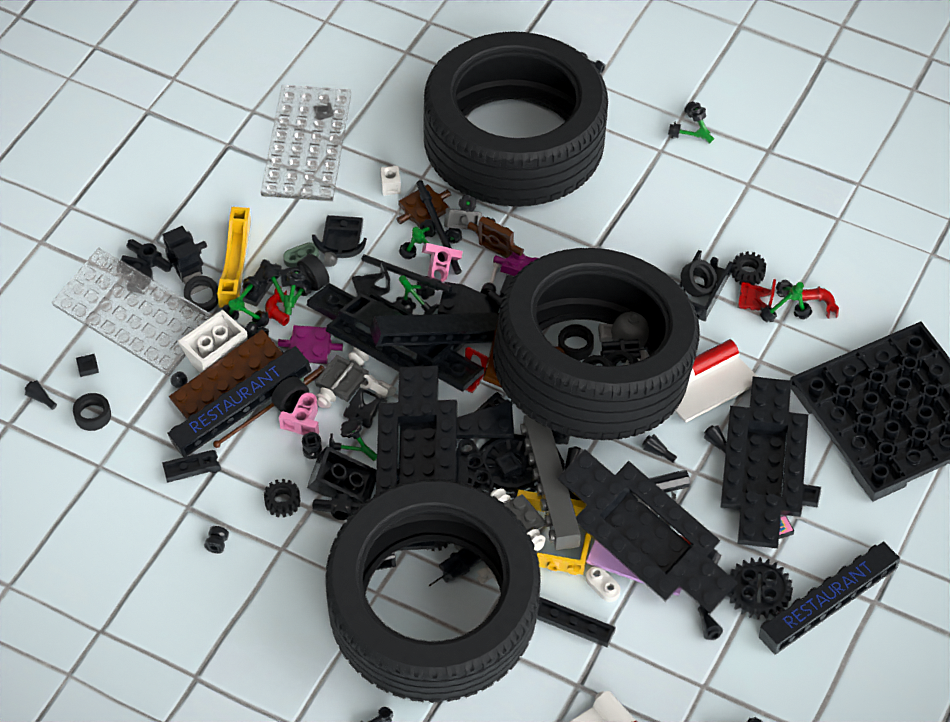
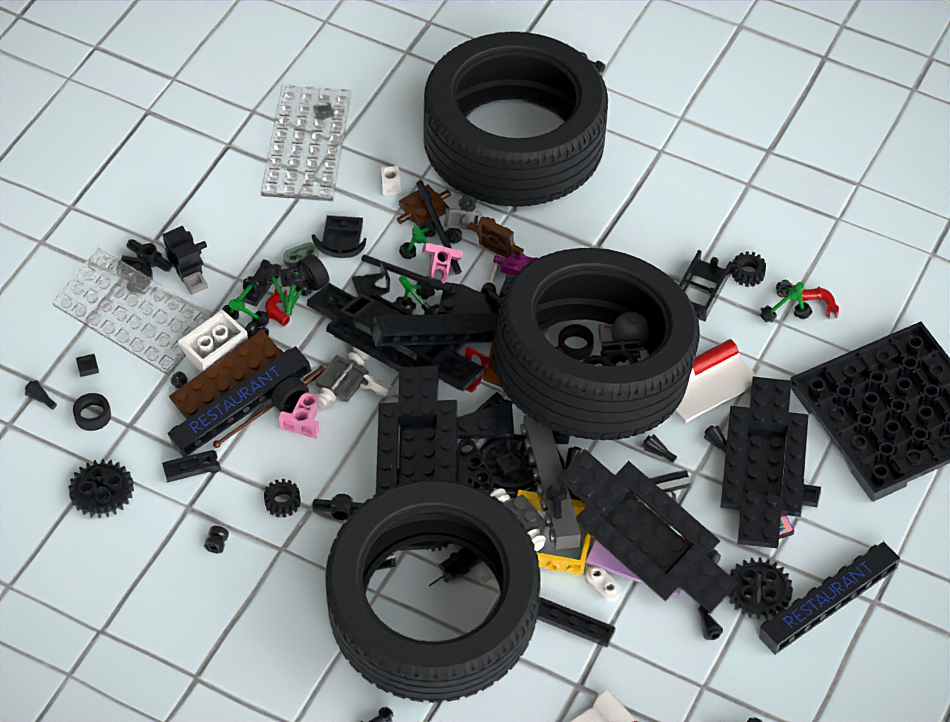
black tyre [184,276,218,313] -> none
yellow arch [217,207,251,308] -> none
magenta plate [278,325,343,364] -> none
black wheel [302,432,322,459] -> none
black slope [307,446,376,503] -> none
dark grey hinge [324,252,338,267] -> none
black plant [329,416,377,461] -> none
black piece [343,388,387,429] -> none
black plant [668,101,714,144] -> none
black tyre [680,259,717,297] -> none
red piece [738,279,776,310] -> none
none -> black gear [68,459,134,518]
none -> black bar [546,485,567,519]

